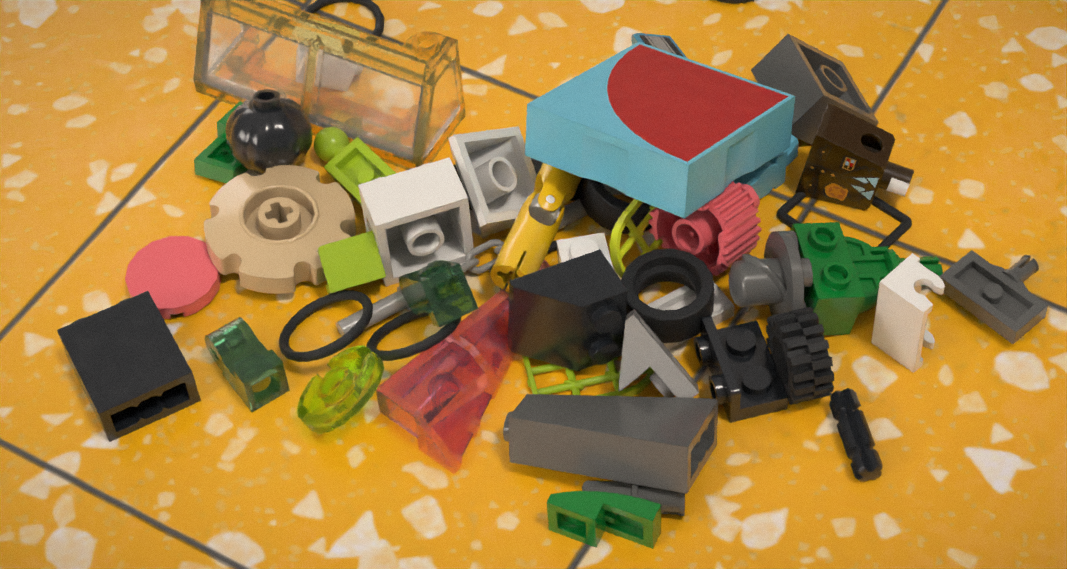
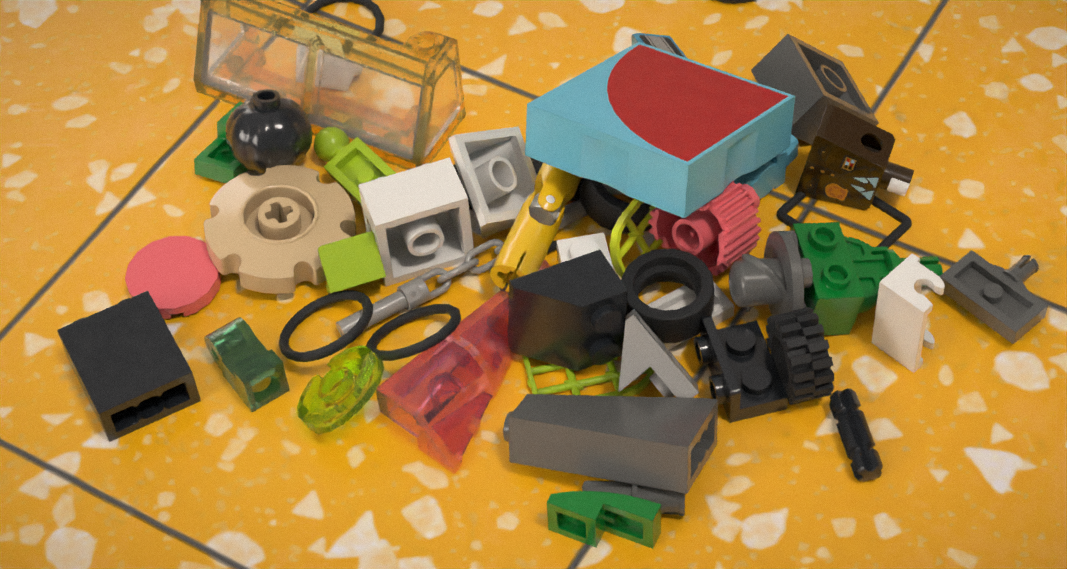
clear green leg [399,260,478,327] -> none

